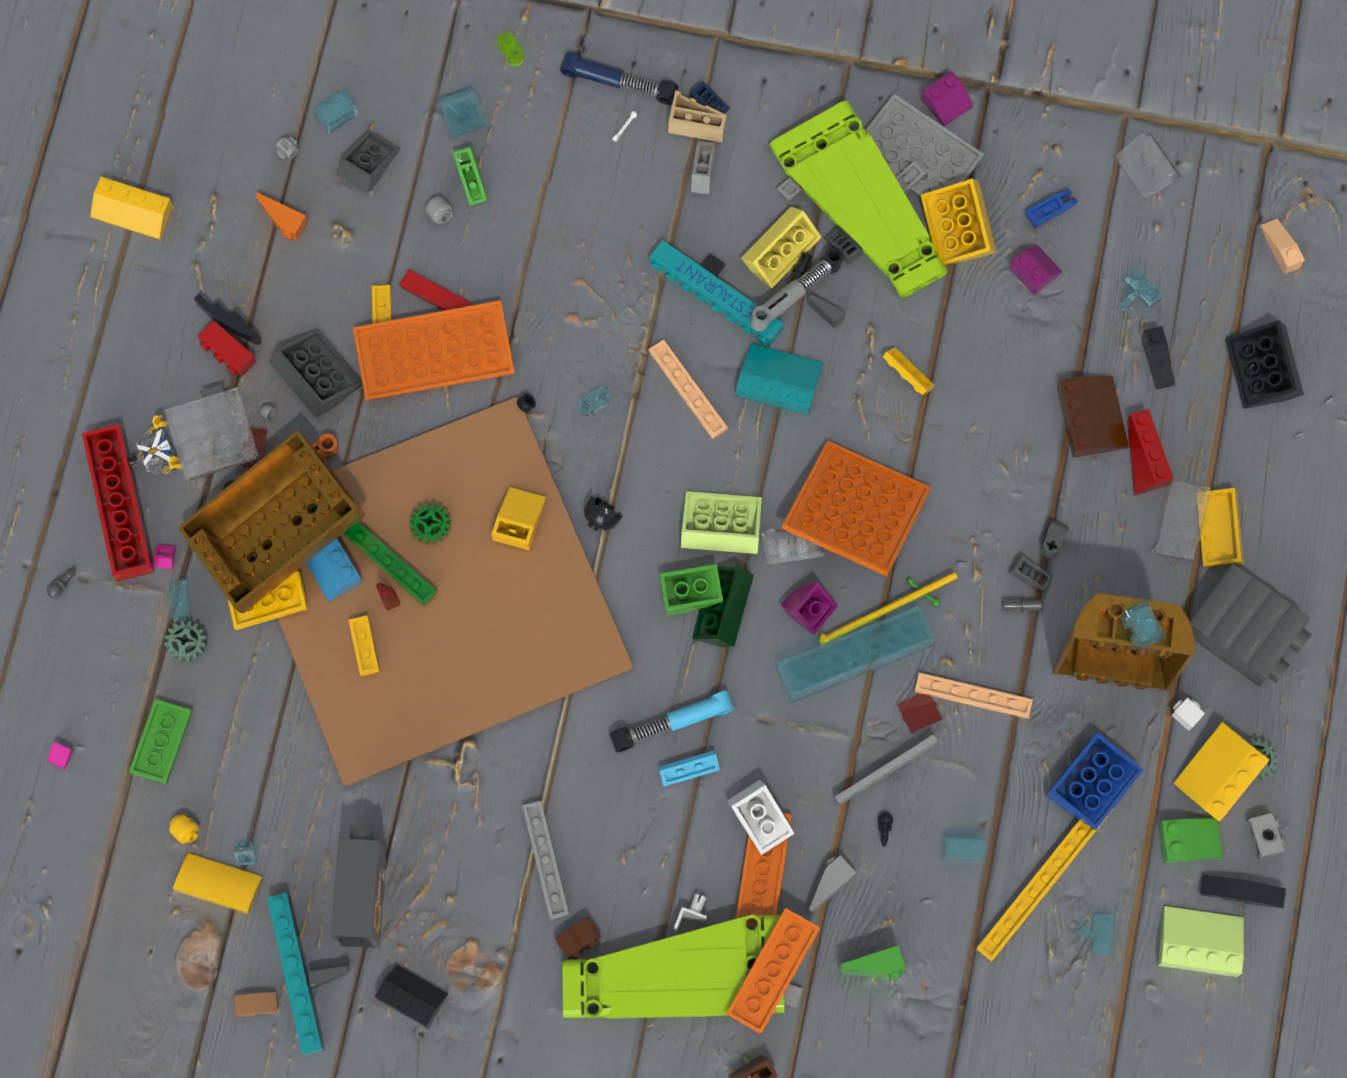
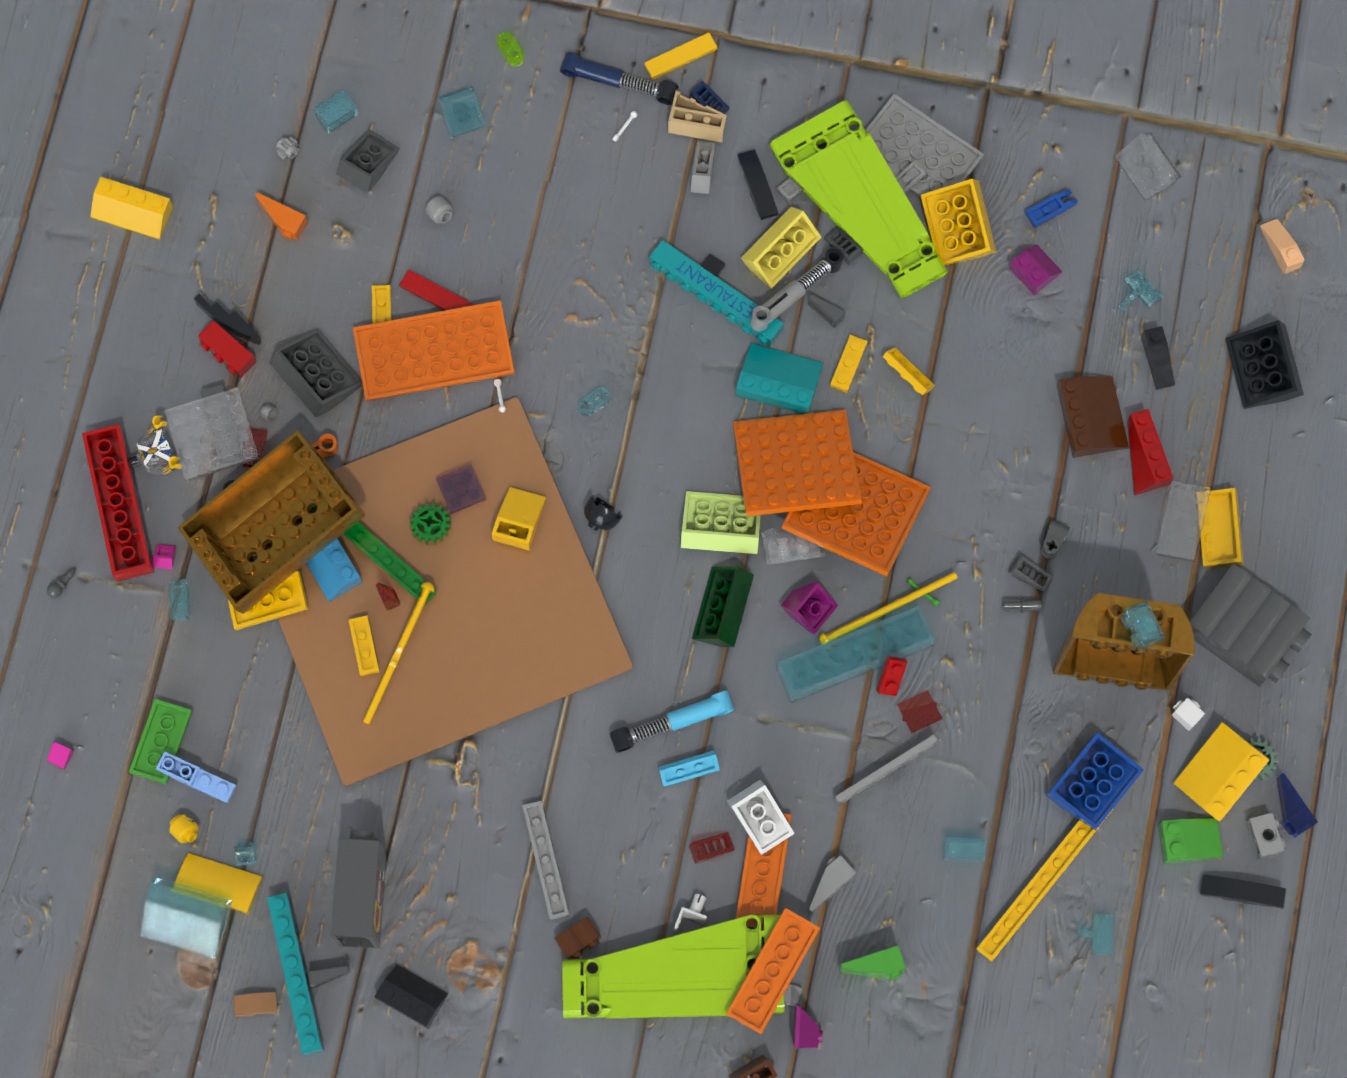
sand green gear [164,621,207,663] -> none
bright green slope [453,145,488,206] -> none
black bush [517,393,536,413] -> none
light nougat tile [648,339,728,440] -> none
bright green slope [660,564,723,616] -> none
black pin [787,252,812,285] -> none
black bar [878,812,893,847] -> none
light nougat tile [914,672,1033,719] -> none
magenta slope [921,71,973,127] -> none
yellowish green slope [1158,906,1244,977] -> none
none -> clear light blue slope [141,878,232,958]
none -> light blue slope [156,751,237,804]
none -> yellow bar [362,582,435,725]
none -> clear purple plate [436,464,486,514]
none -> white hinge [494,379,506,413]
none -> yellow tile [644,33,717,80]
none -> clear red slope [689,832,735,864]
none -> orange plate [733,409,862,516]
none -> black slope [737,149,778,220]
none -> magenta slope [793,1004,823,1048]
none -> yellow plate [830,335,868,393]
none -> red plate [876,656,908,696]
none -> clear blue slope [1277,773,1318,838]

